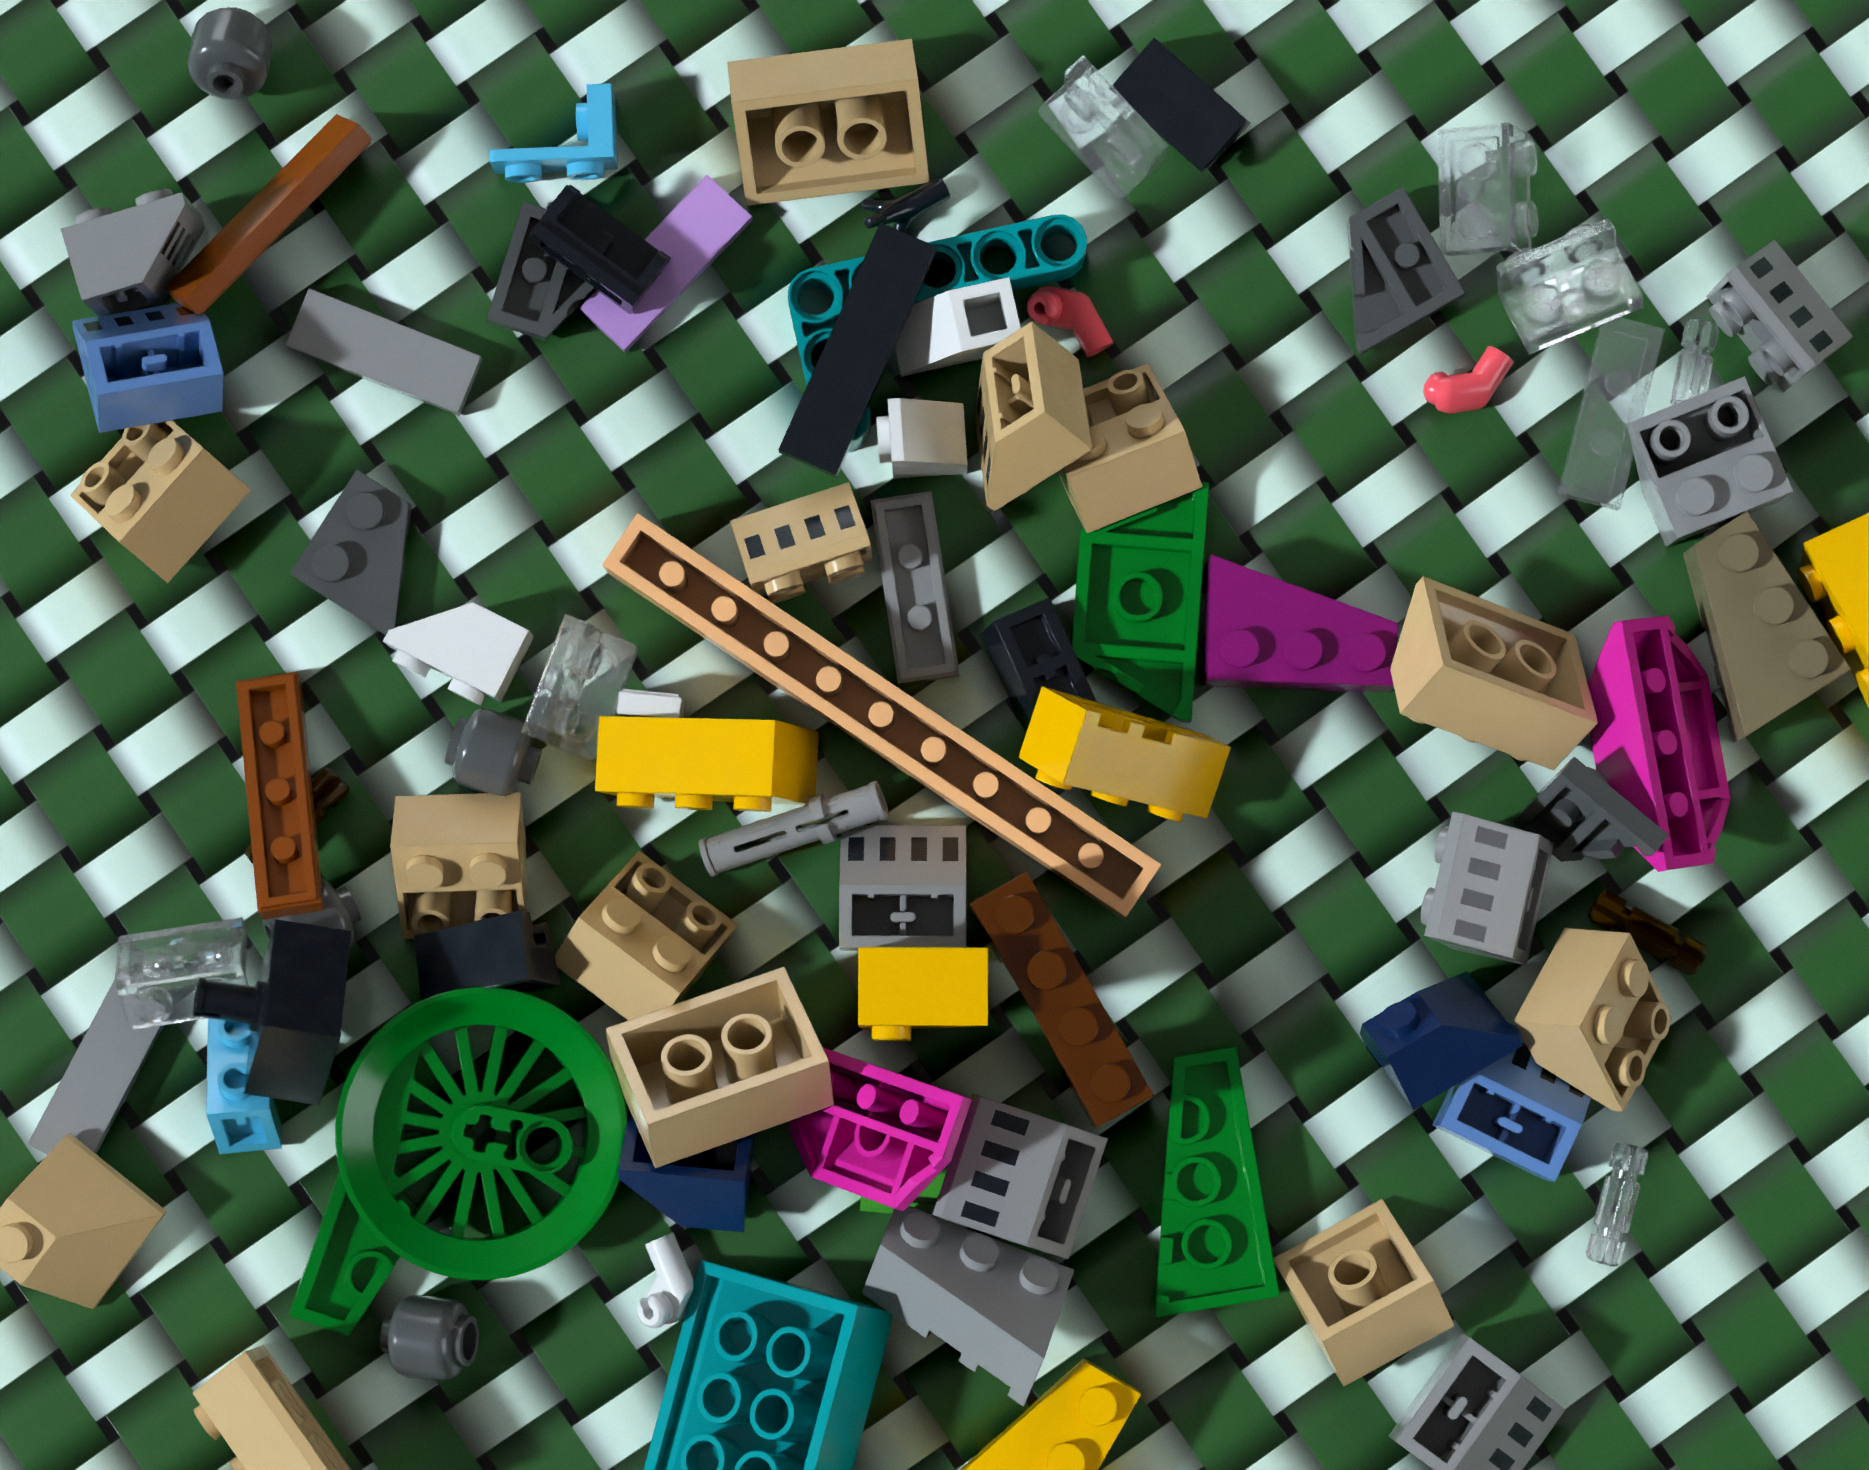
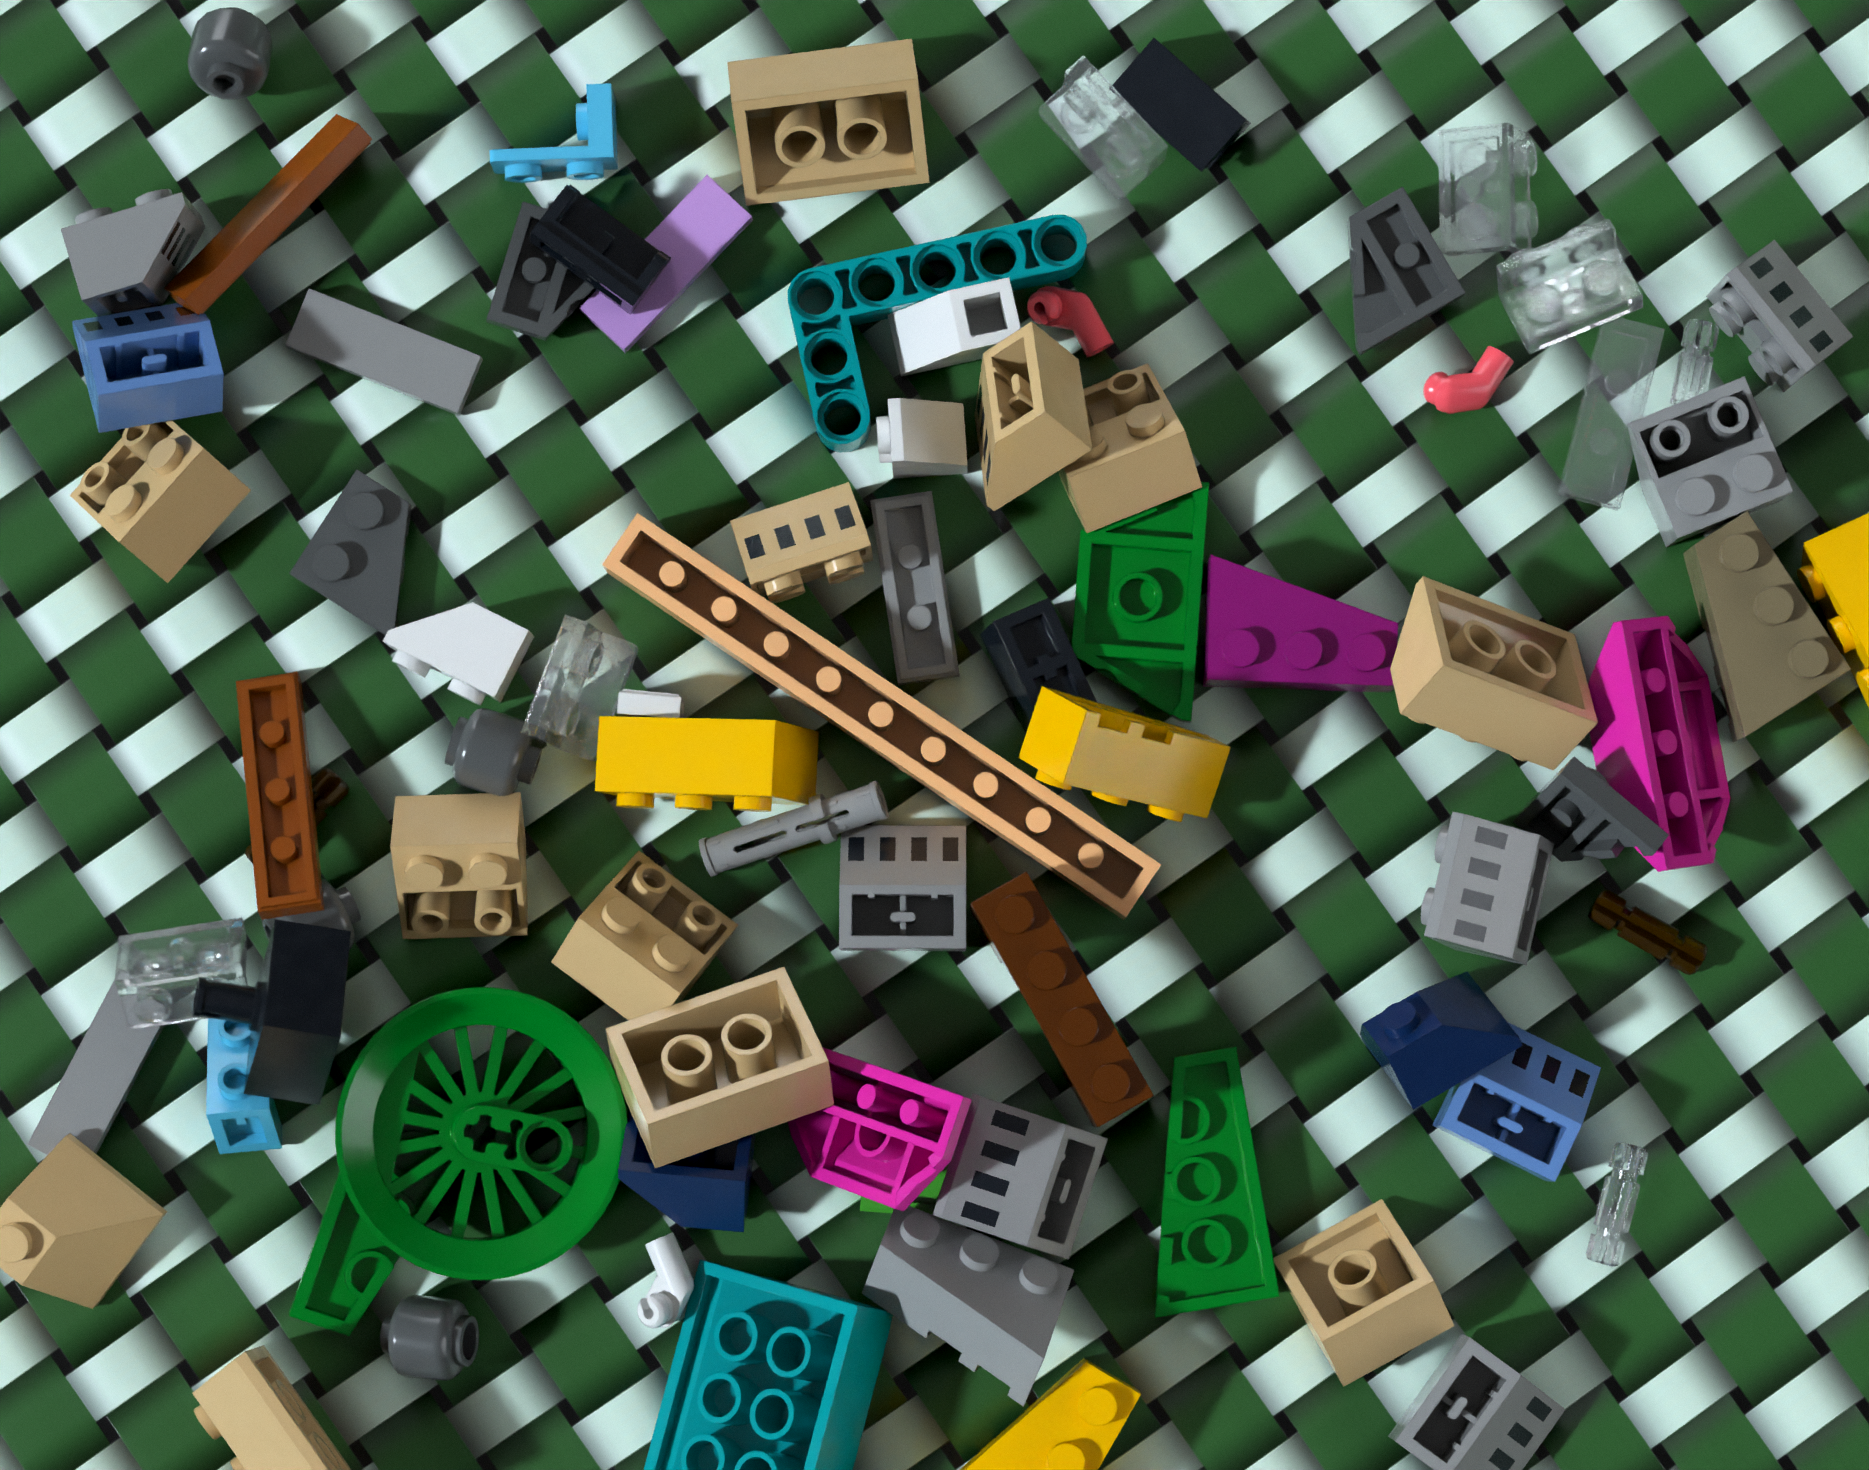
black hinge [414,910,561,1001] -> none
black tile [778,222,938,478] -> none
yellow wedge [858,947,988,1041] -> none
black bar [862,177,951,233] -> none
tan slope [1514,928,1672,1112] -> none

